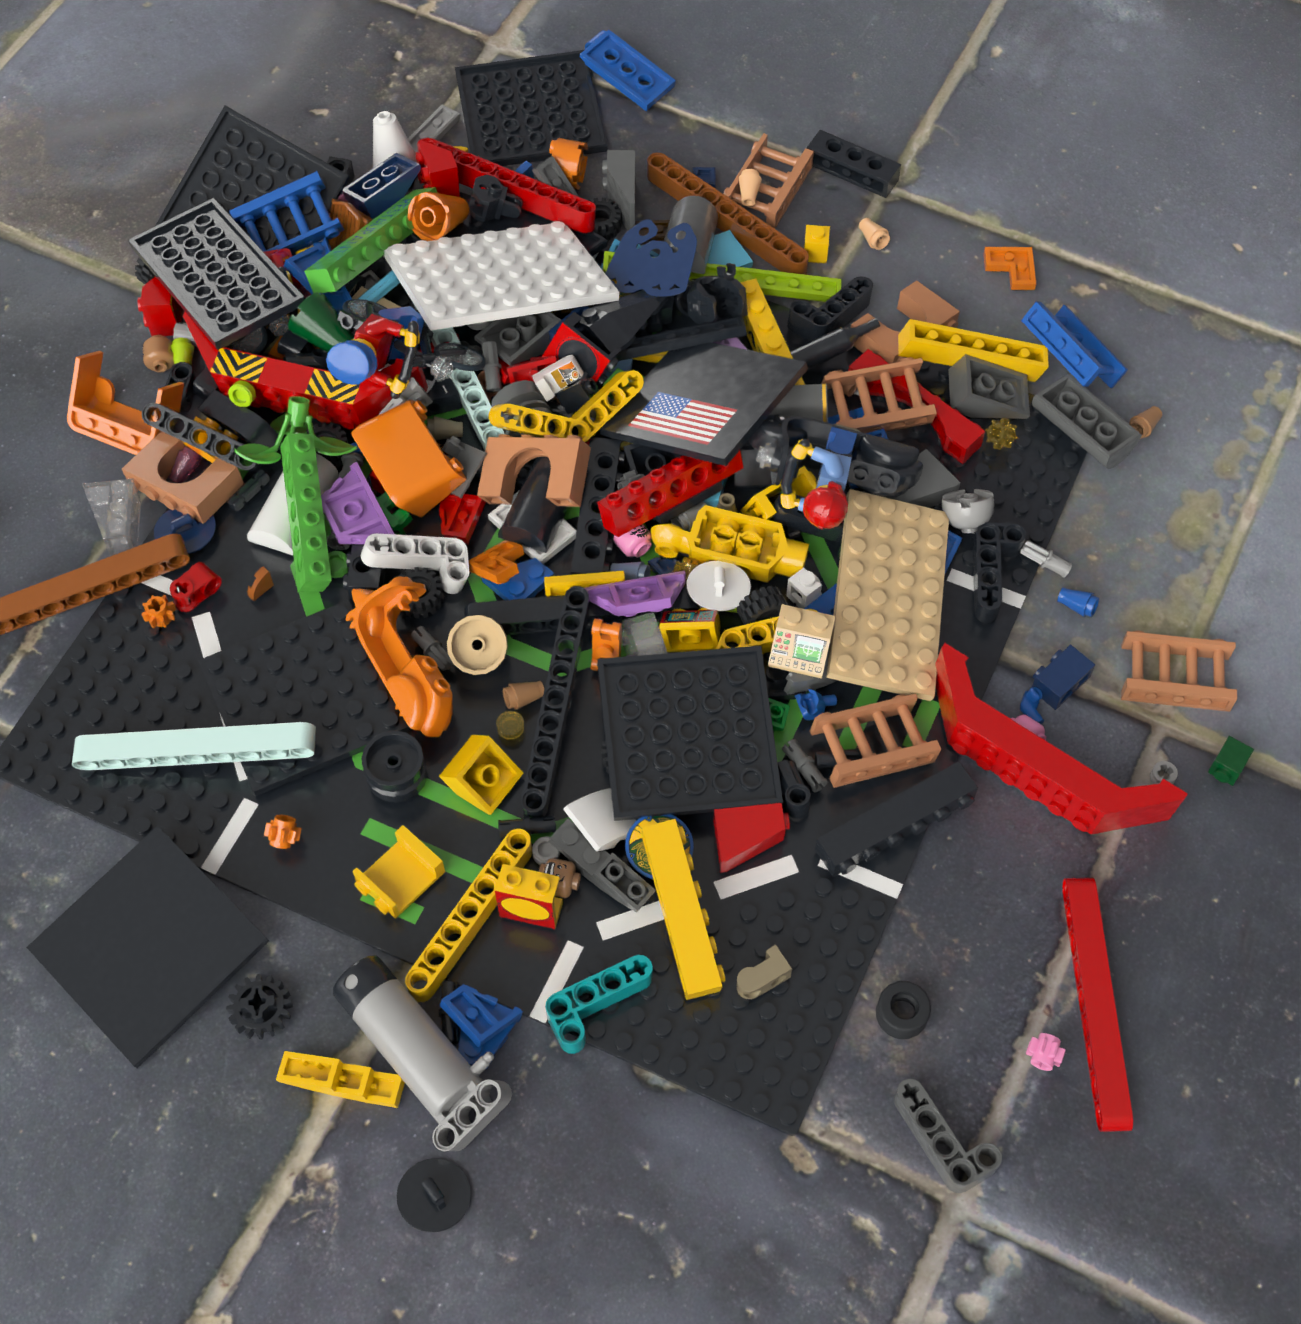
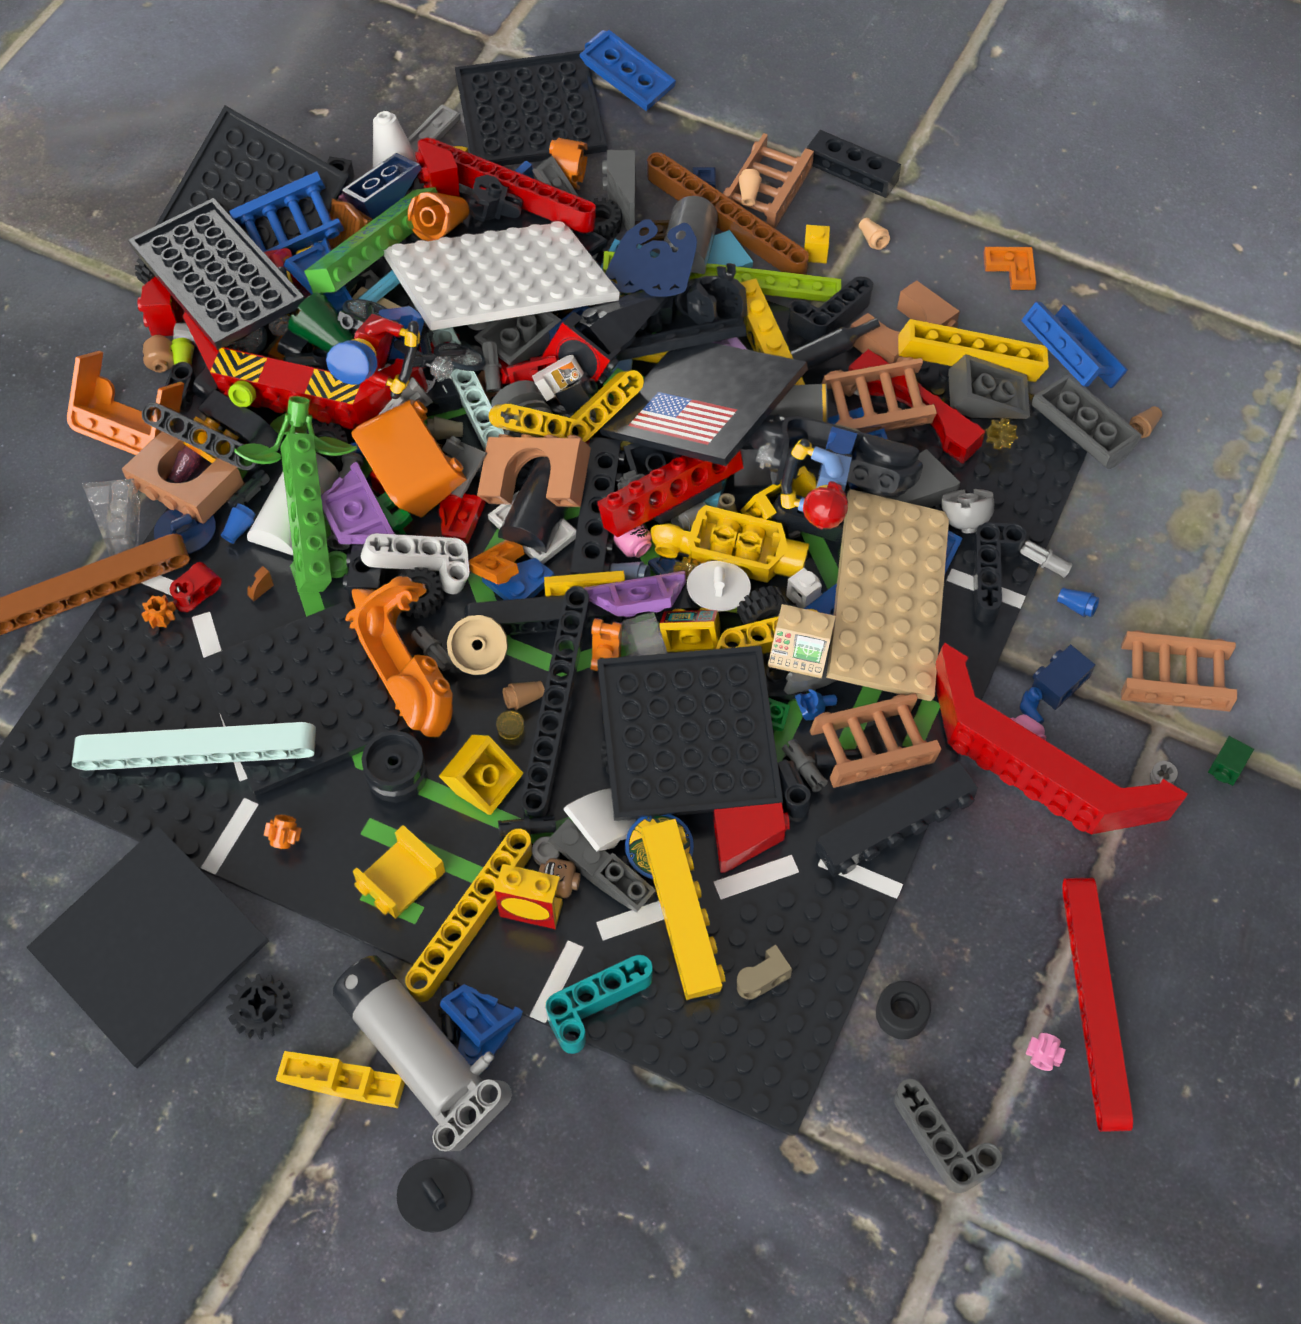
none -> blue cone [221,504,256,544]

